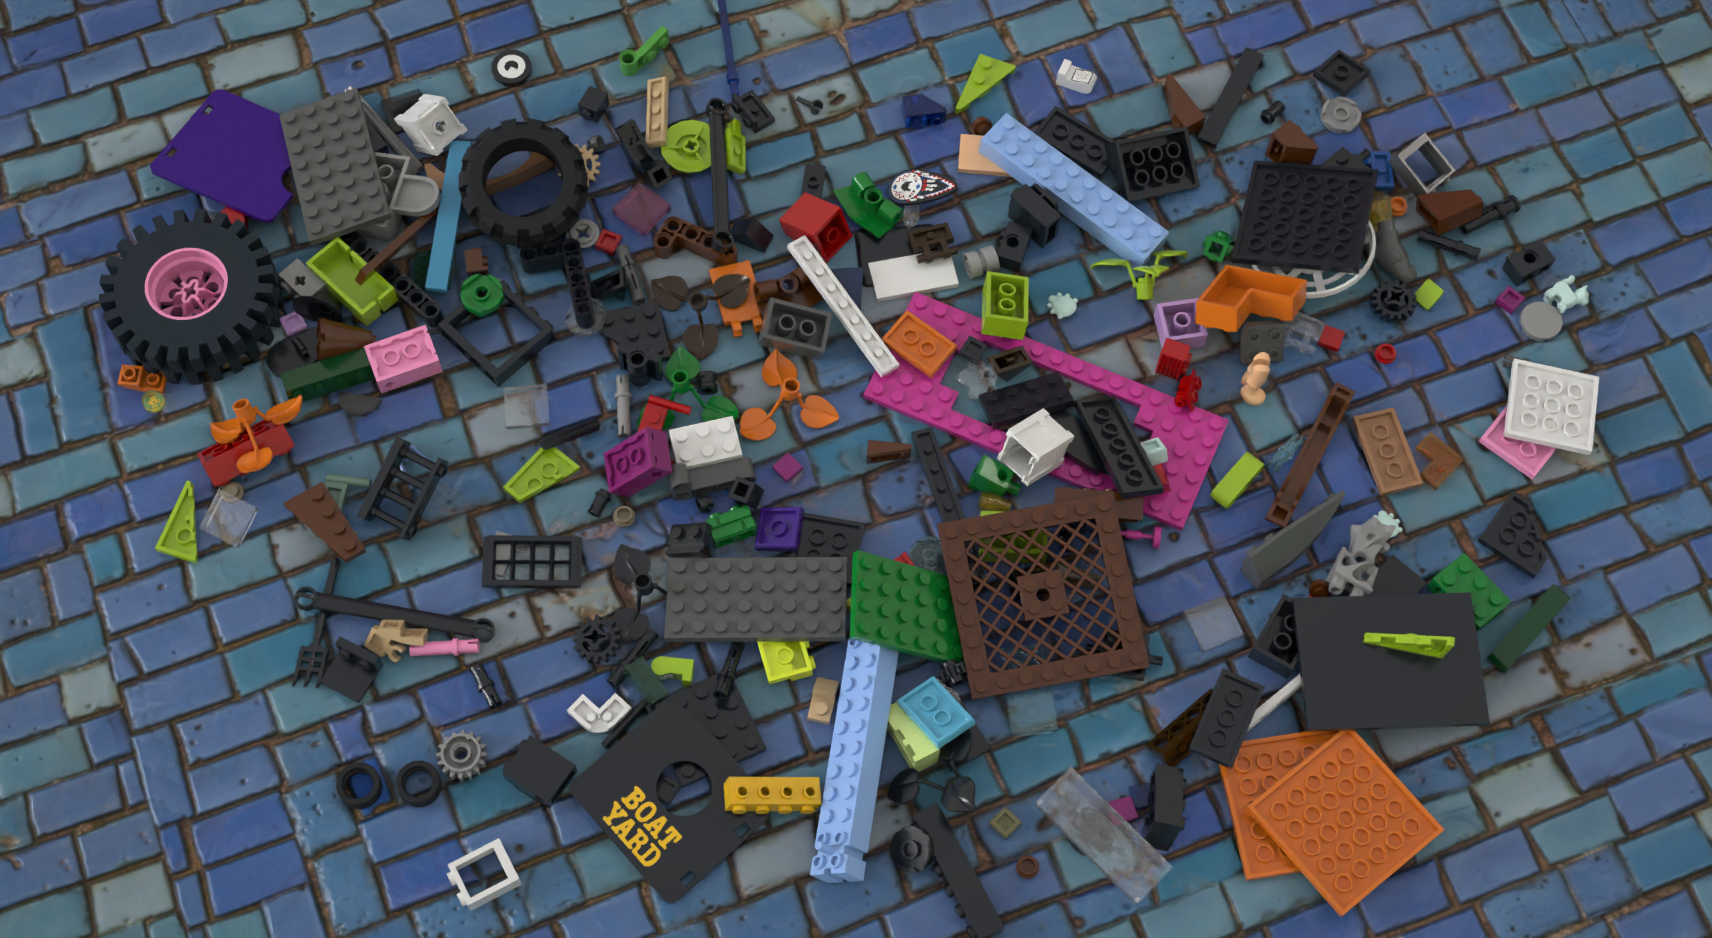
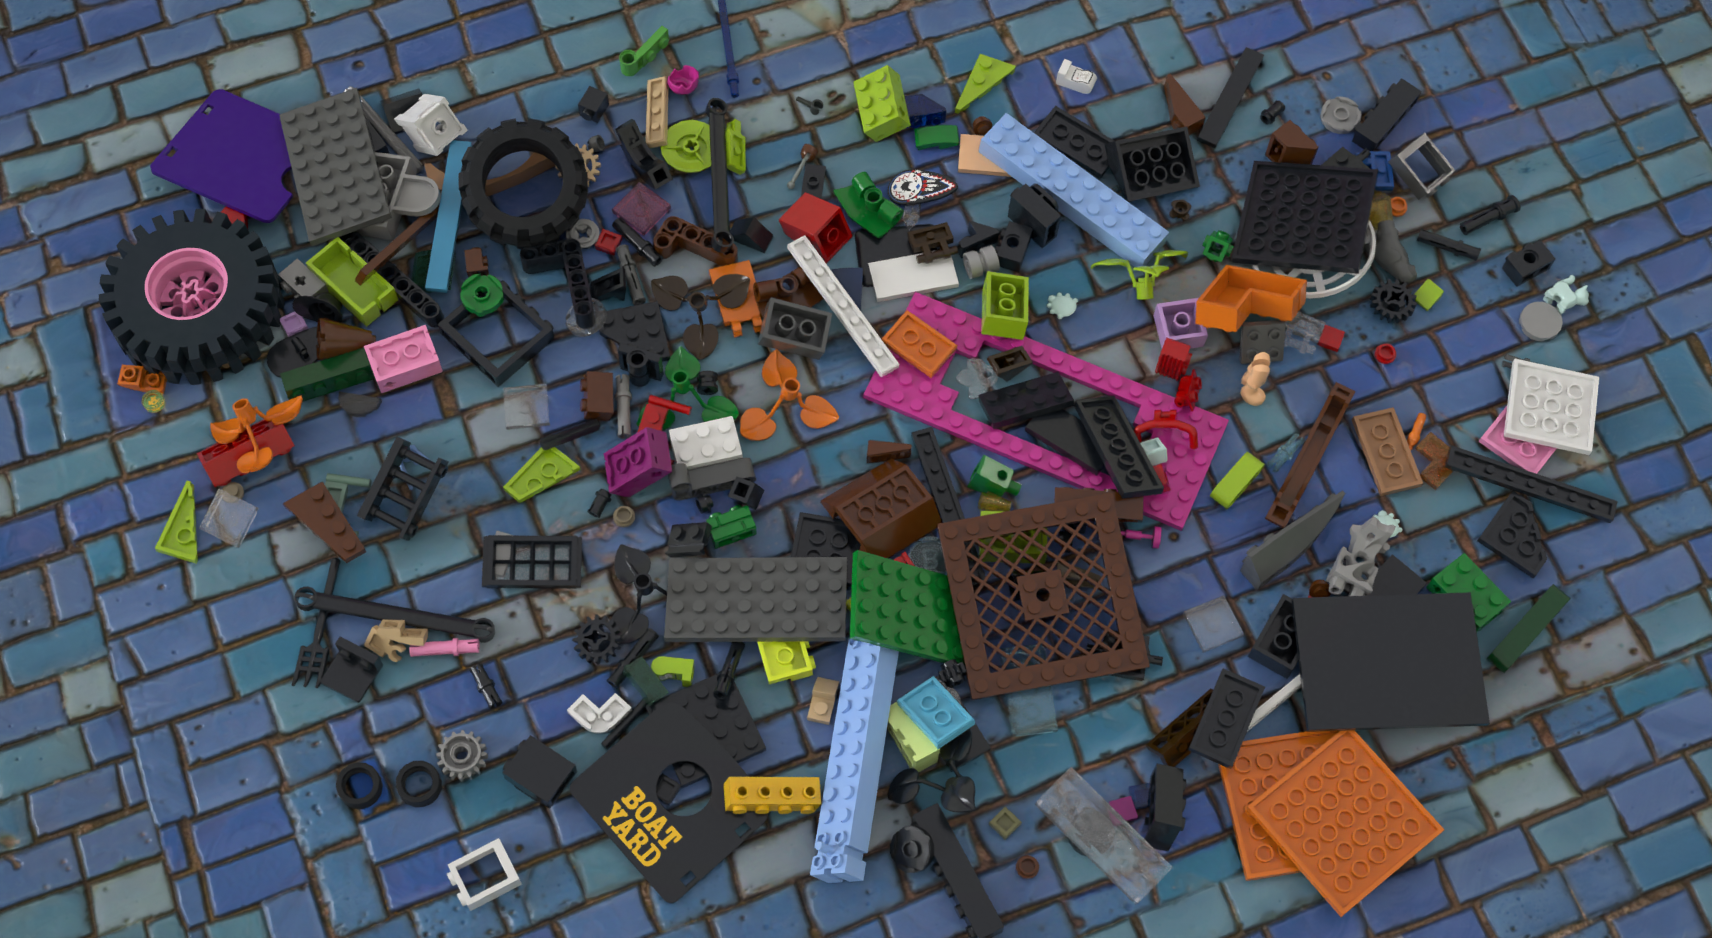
black tile [491,50,532,87] -> none
black bracket [731,90,775,134] -> none
dark purple tile [754,507,804,551] -> none
magenta tile [772,453,803,483] -> none
black tile [958,336,988,365] -> none
white container [997,408,1074,486] -> none
black plate [1313,50,1370,97] -> none
lime wing [1363,633,1455,659] -> none
reddish brown slope [1416,189,1483,235] -> none
magenta tile [1495,286,1525,315] -> none
none -> reddish brown brick [580,371,614,421]
none -> black pin [612,217,663,267]
none -> dark pink hair [668,65,699,95]
none -> hinge [787,144,818,189]
none -> reddish brown slope [820,459,942,559]
none -> lime piece [853,65,911,142]
none -> green slope [914,125,960,150]
none -> black slope [958,221,999,259]
none -> red piece [1133,410,1198,449]
none -> dark brown plate [1169,200,1191,221]
none -> black brick [1352,78,1422,151]
none -> orange piece [1407,413,1427,450]
none -> black plate [1444,445,1618,523]

